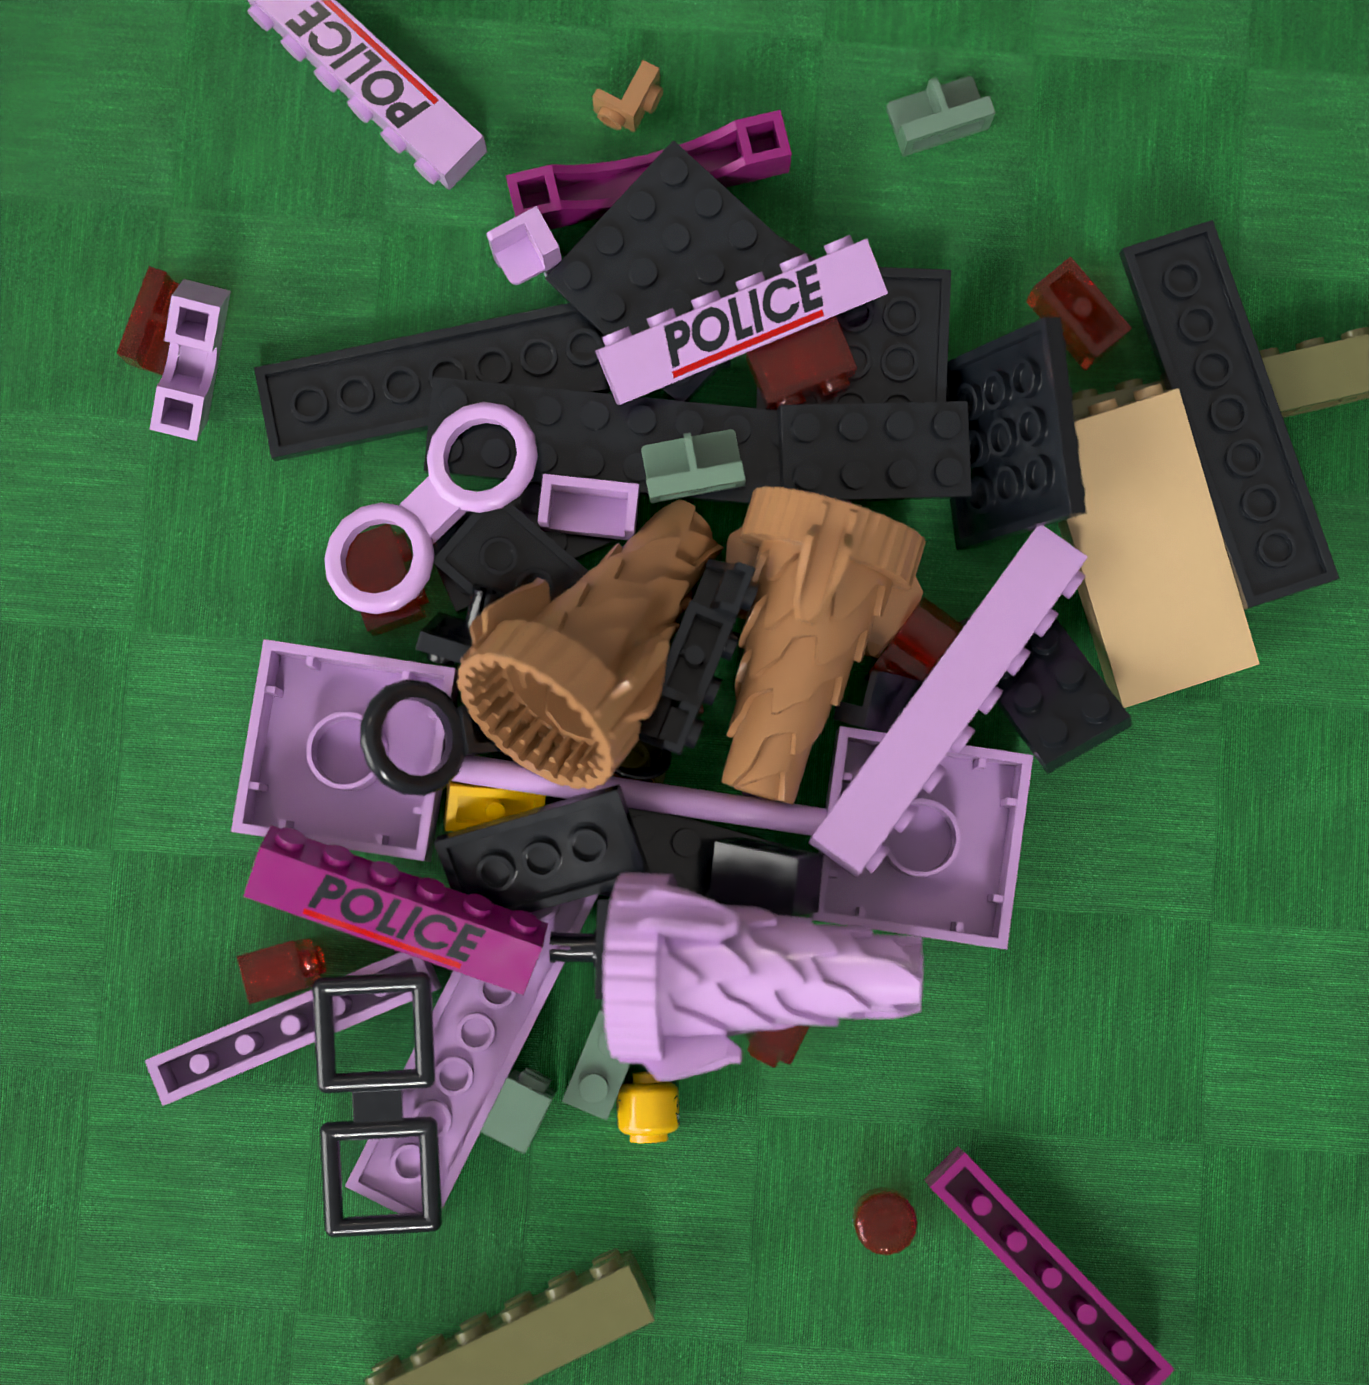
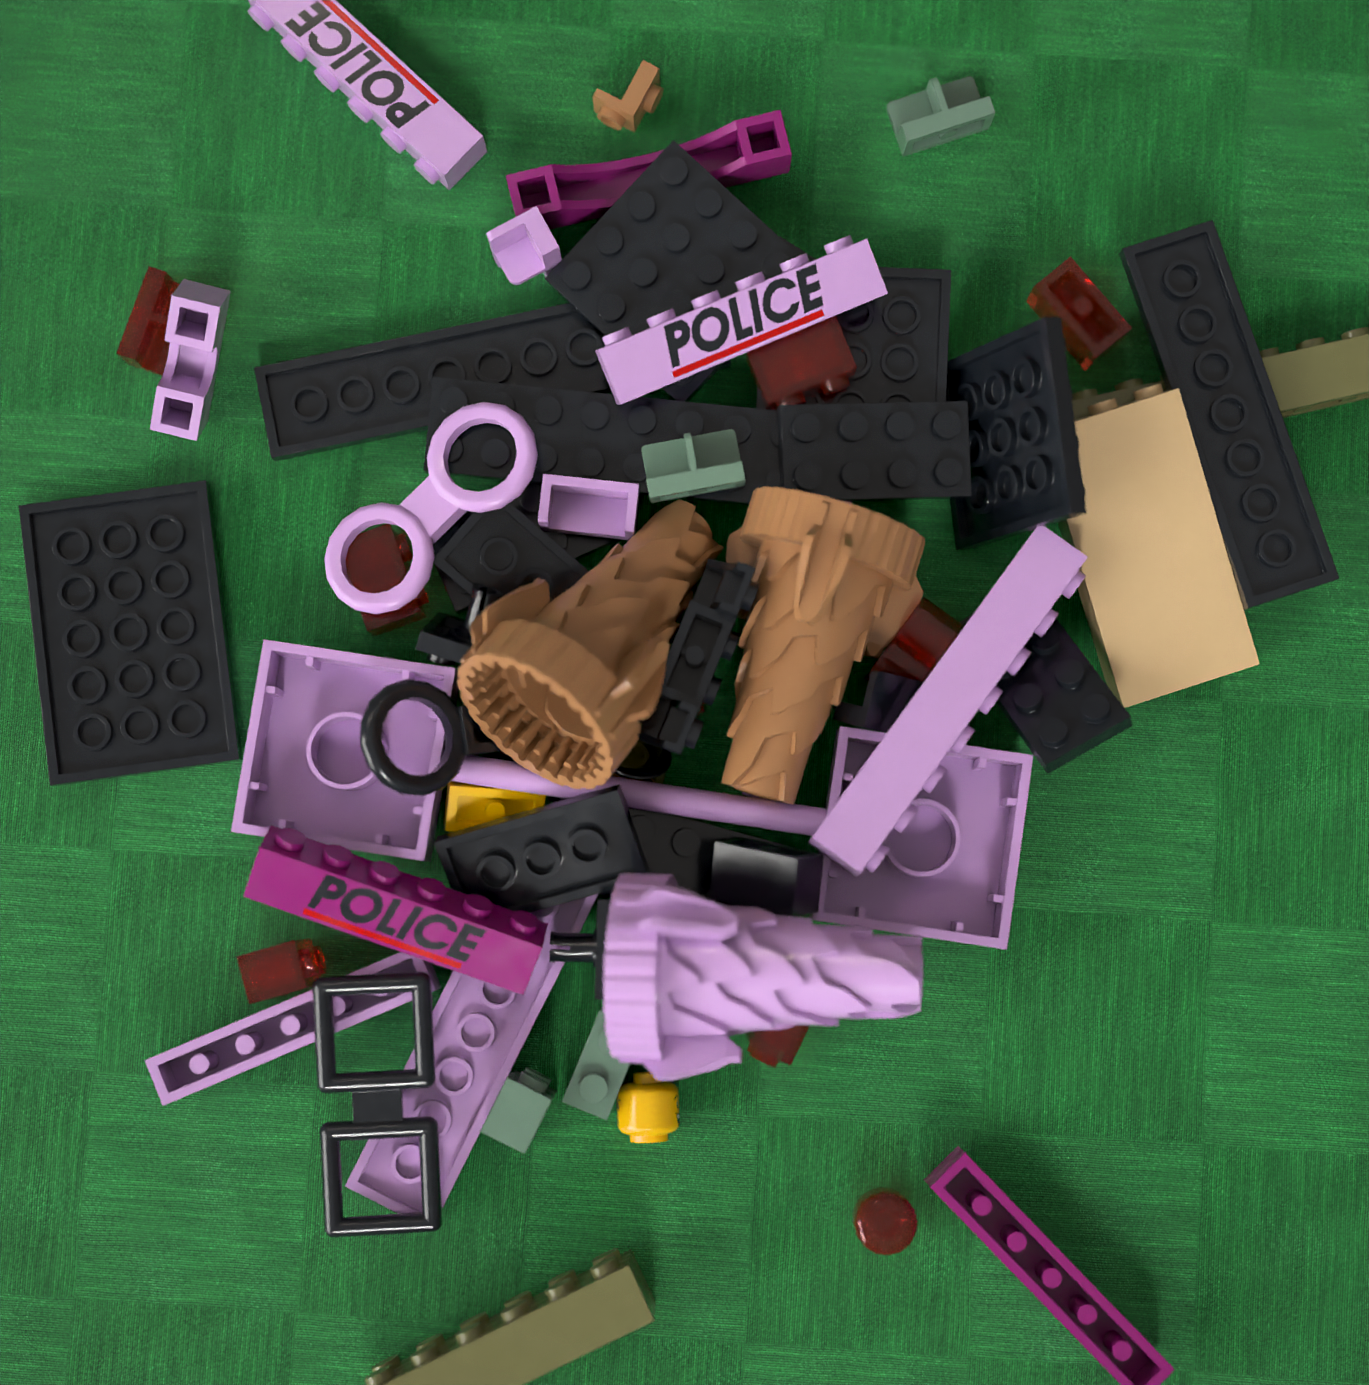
none -> black plate [19,480,243,786]

